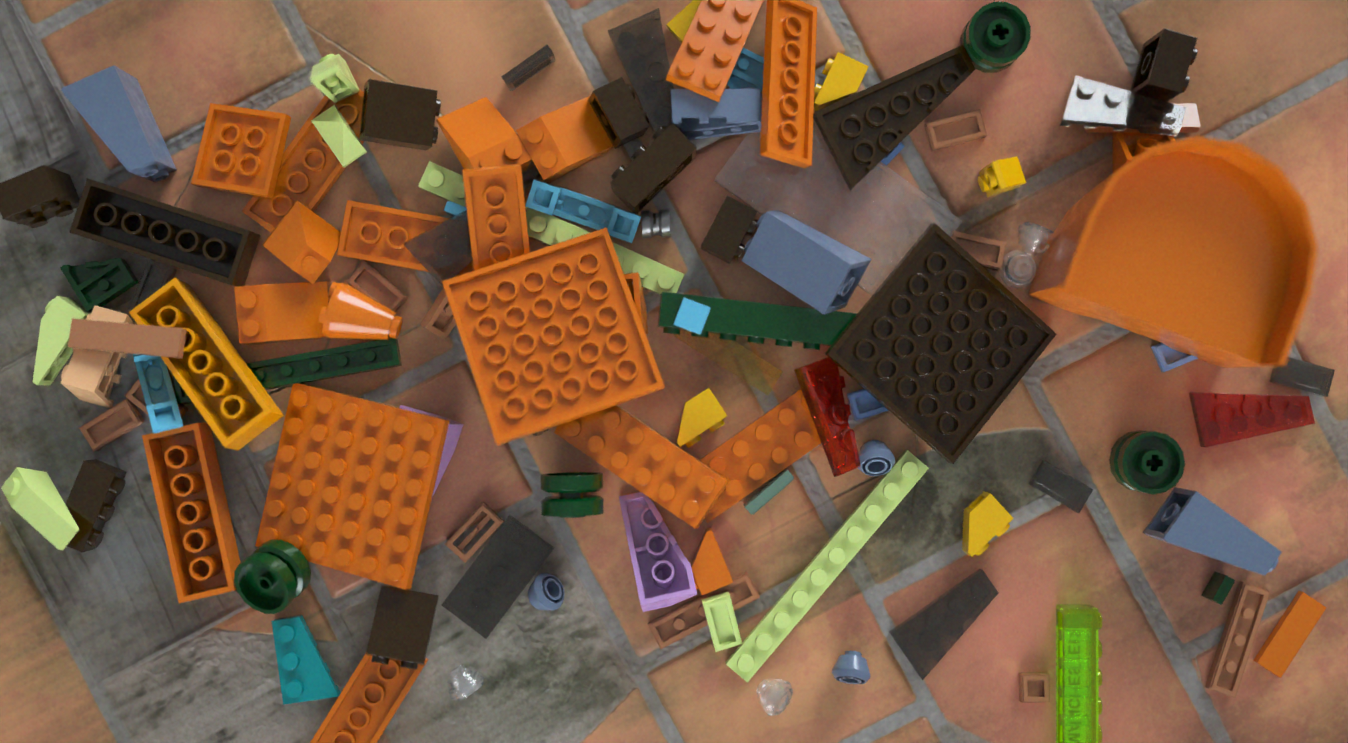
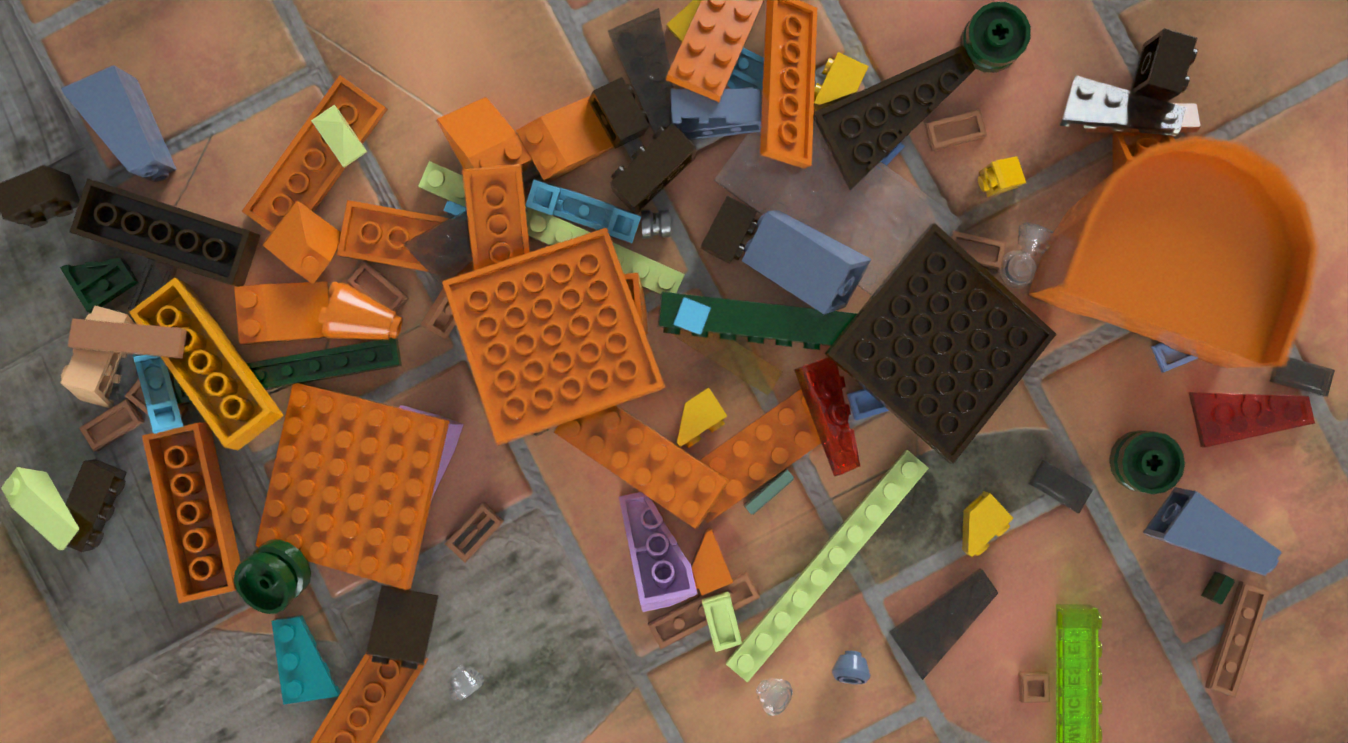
yellowish green slope [33,296,90,386] -> none
orange plate [191,103,292,199] -> none
yellowish green slope [310,54,360,103] -> none
dark brown brick [359,79,441,151] -> none
clear smoke tile [442,515,554,639] -> none
clear smoke tile [501,44,555,91] -> none
sand blue cone [528,573,564,610] -> none
dark green wheel [541,472,604,518] -> none
sand blue cone [856,440,895,476] -> none
orange tile [1253,591,1327,678] -> none

